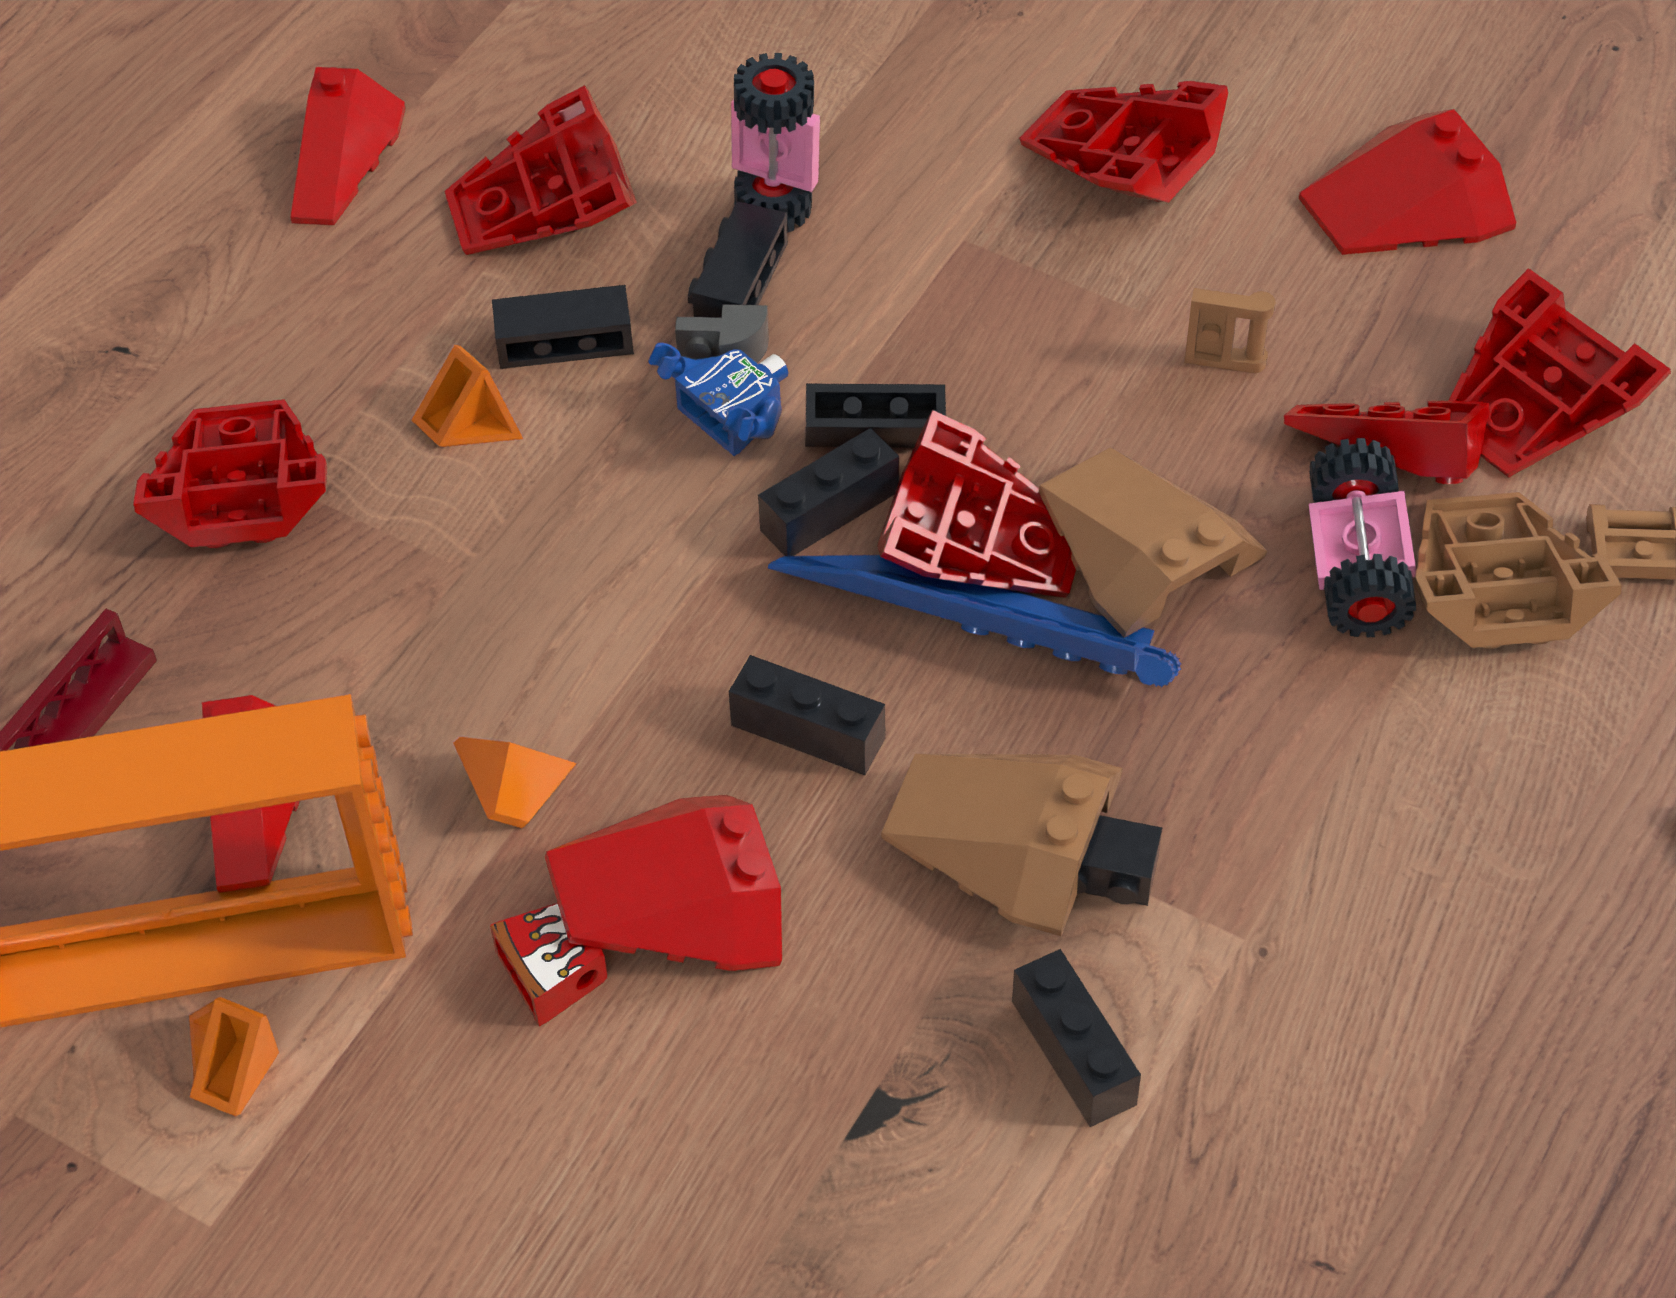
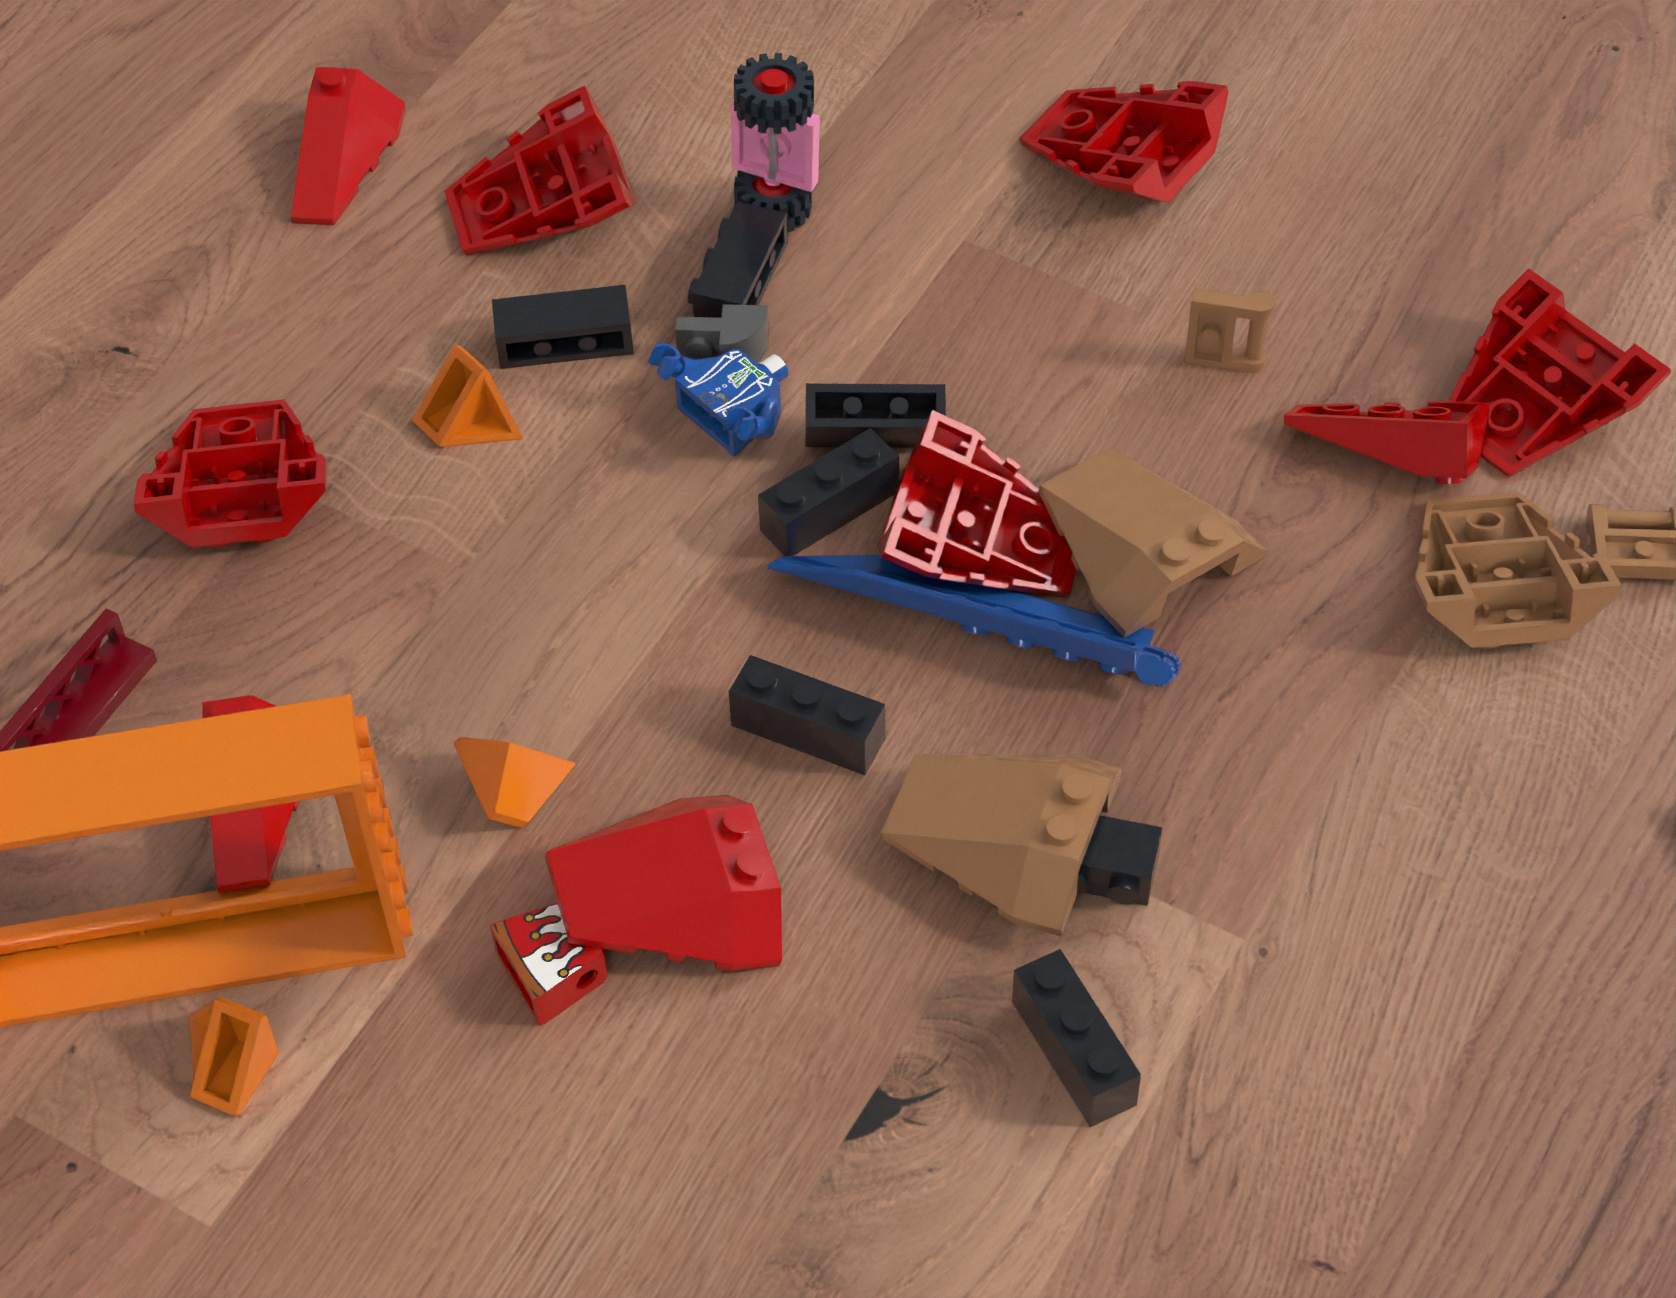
red wedge [1299,109,1516,255] -> none
plate [1309,438,1416,637] -> none

